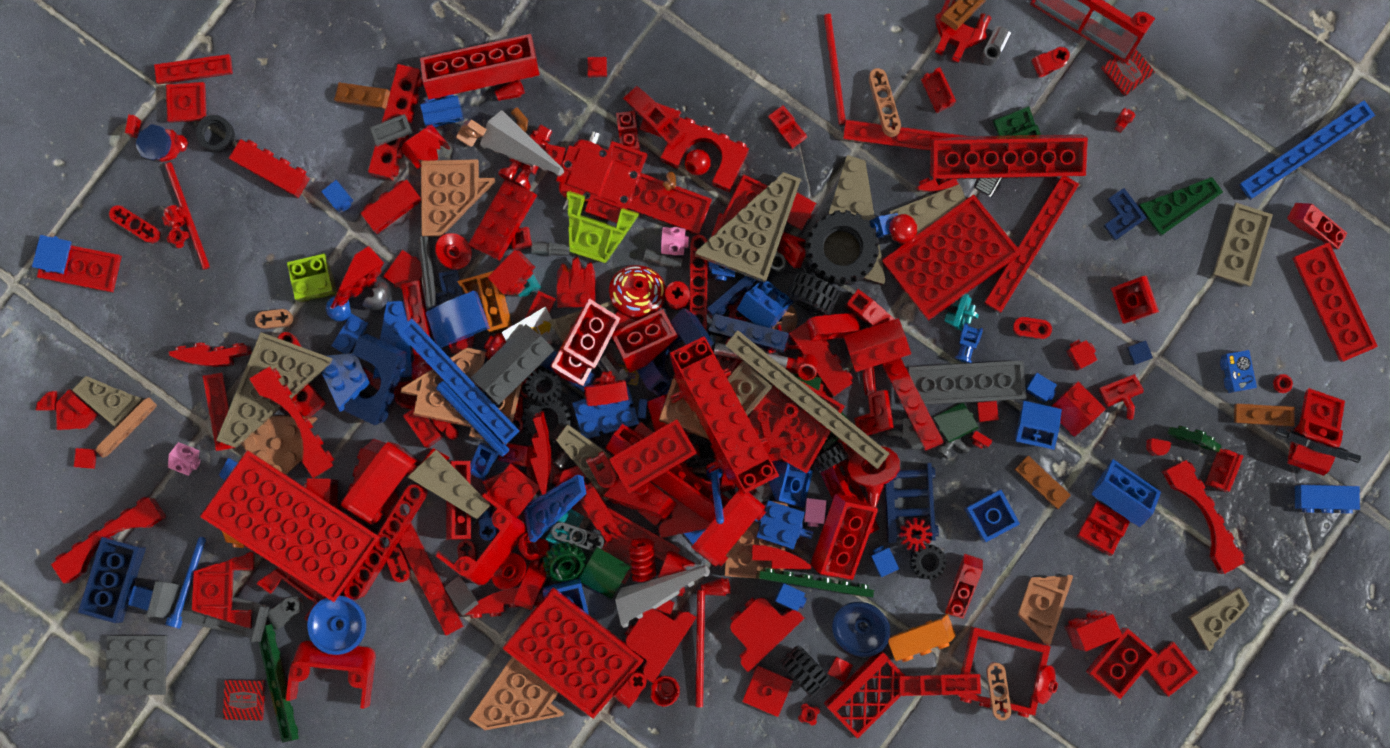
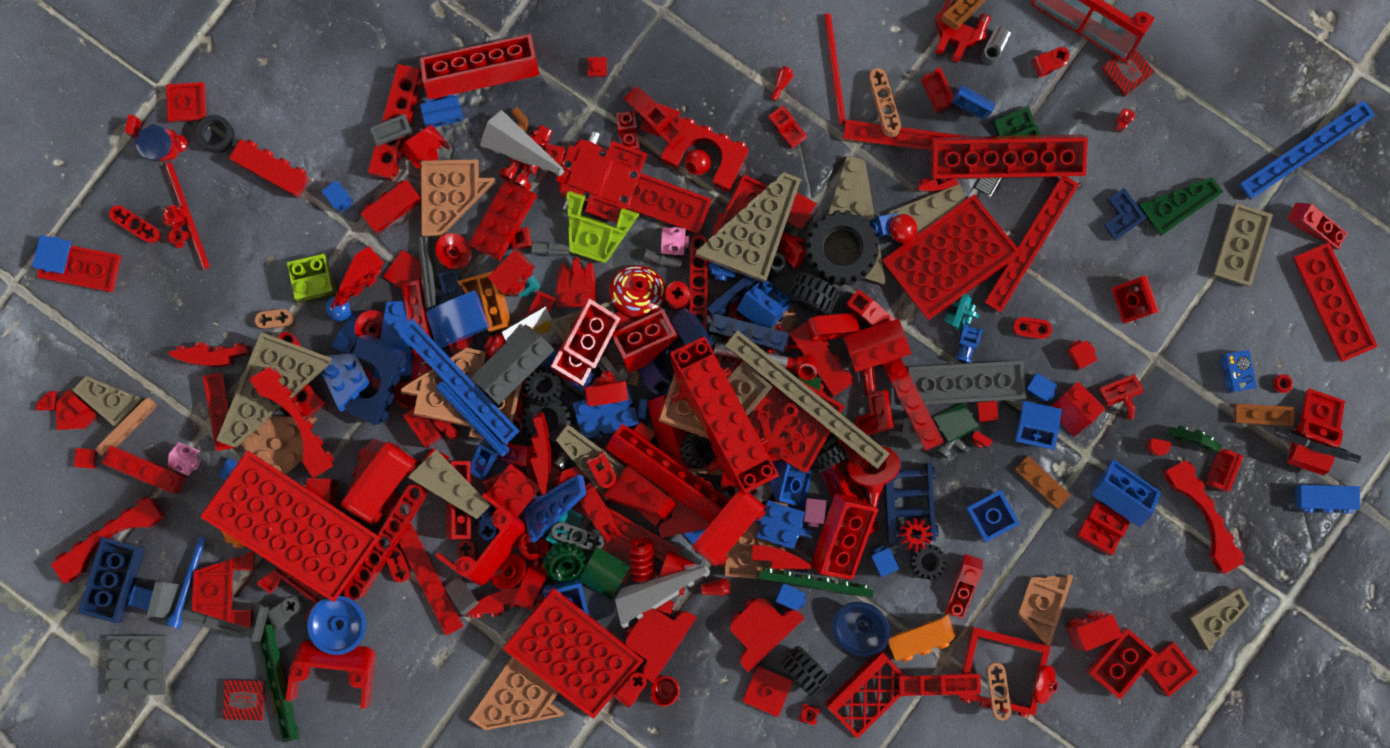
red plate [154,54,233,85] -> none
dark orange plate [334,82,390,110] -> none
flat silver hair [363,282,389,310] -> none
nougat bracket [456,119,487,147] -> none
red cone [495,80,525,101] -> none
red plate [609,419,697,494] -> none
dark orange arm [663,172,676,191] -> none
red piece [695,589,705,707] -> none
blue piece [706,466,724,524] -> none
red slope [827,656,853,683] -> none
dark blue tile [1127,340,1153,365] -> none
none -> red brick [102,445,187,494]
none -> red dish [354,310,384,340]
none -> red cone [770,65,795,101]
none -> blue slope [951,84,995,120]

